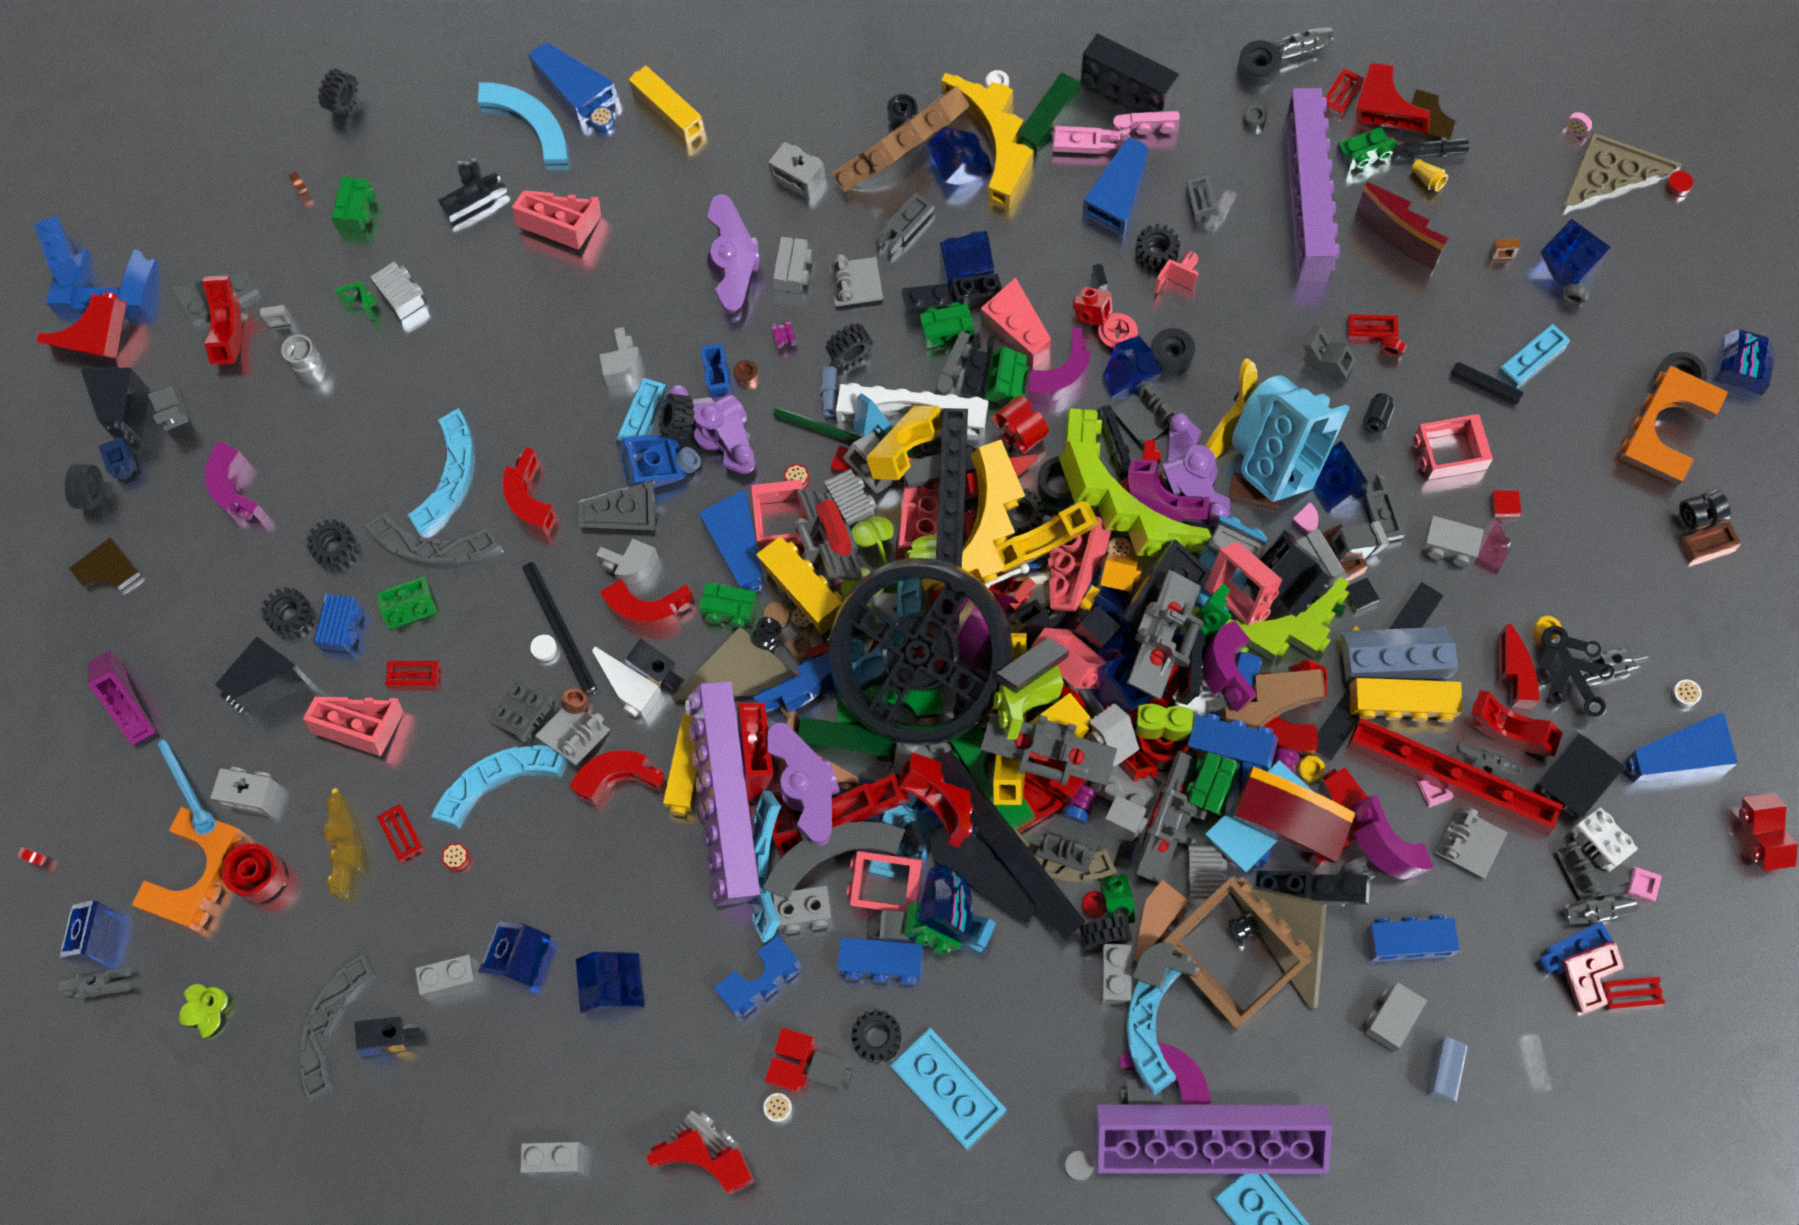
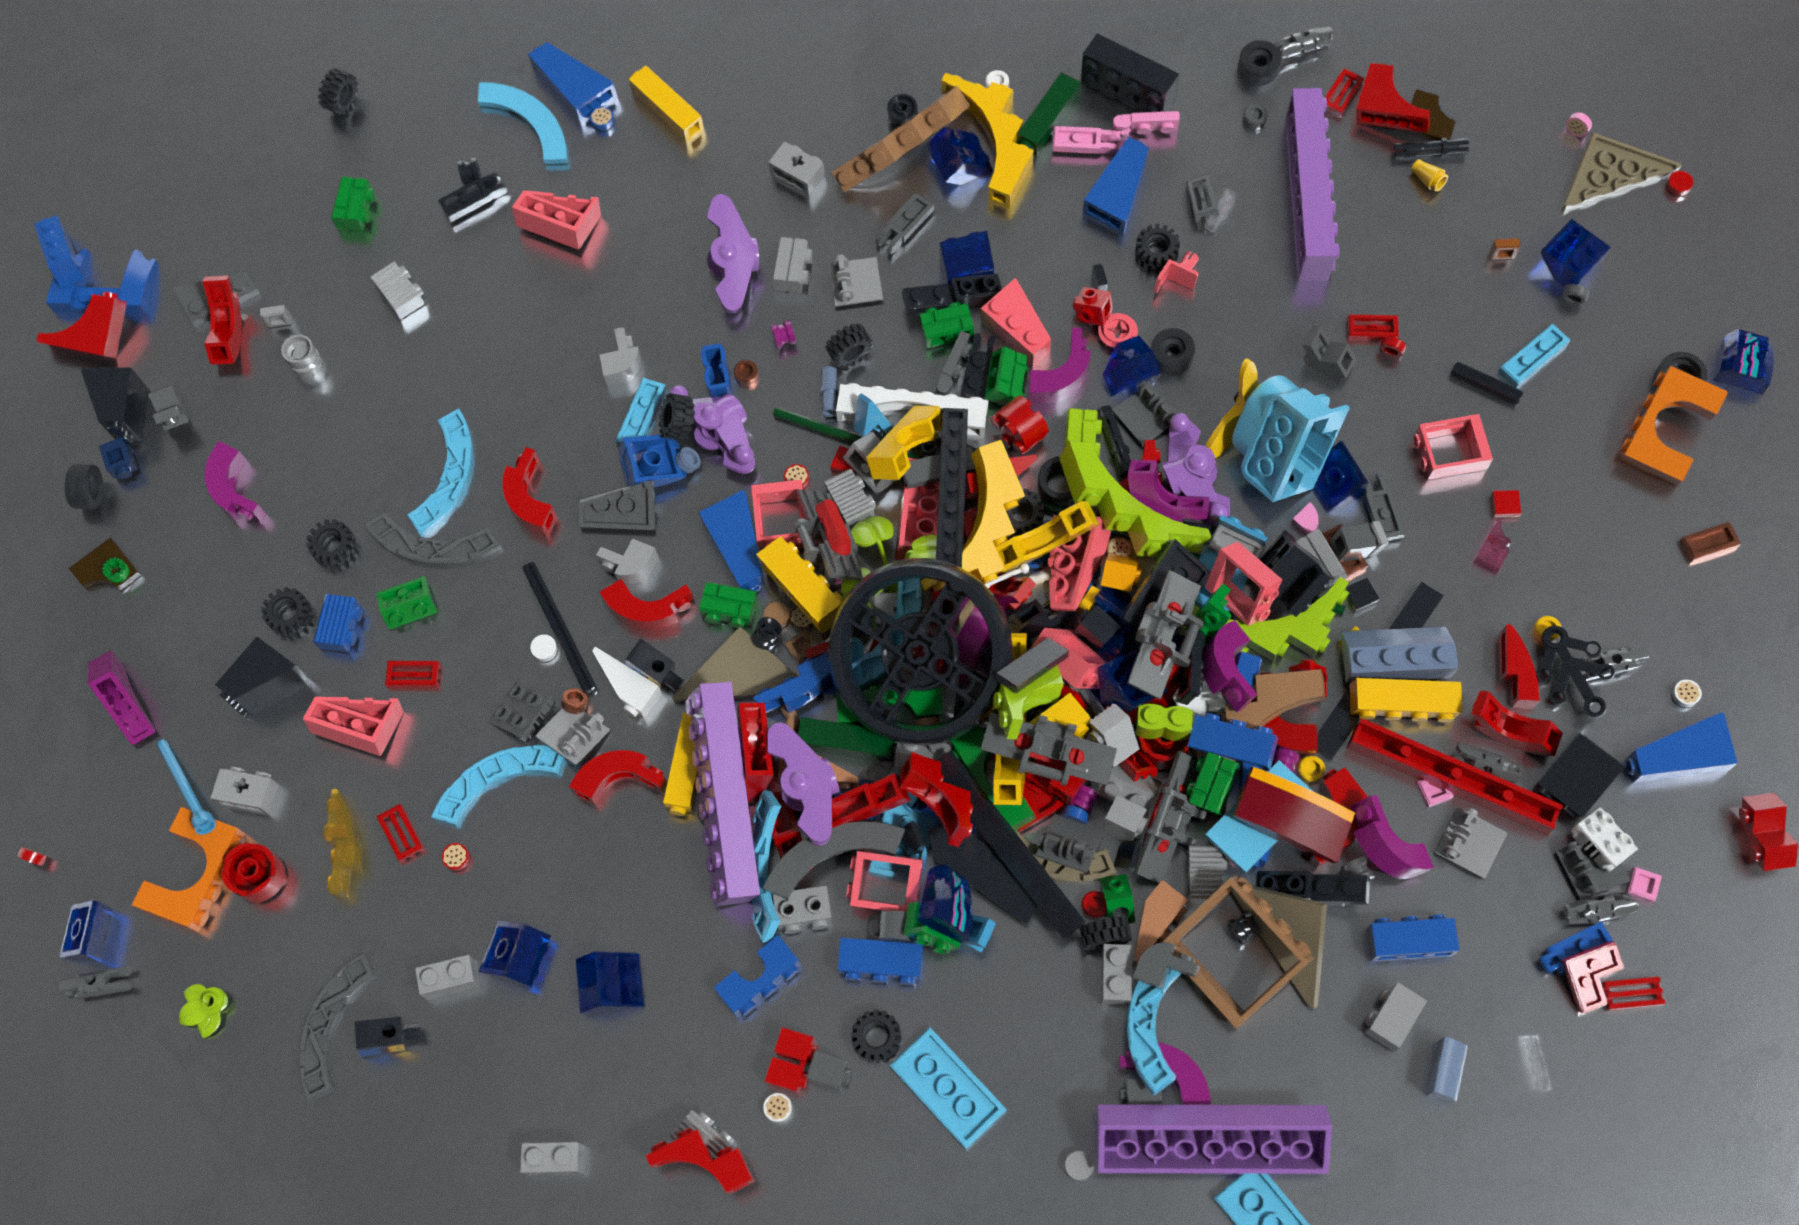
copper tile [288,170,308,194] -> none
green bracket [335,281,376,320] -> none
copper tile [1228,472,1280,509] -> none
green bracket [1337,127,1396,170] -> none
dark red slope [1357,181,1448,270] -> none
black brick [1363,393,1395,432] -> none
light grey brick [1421,516,1484,566] -> none
black wheel [1679,489,1731,532] -> none
none -> green bush [102,558,130,583]

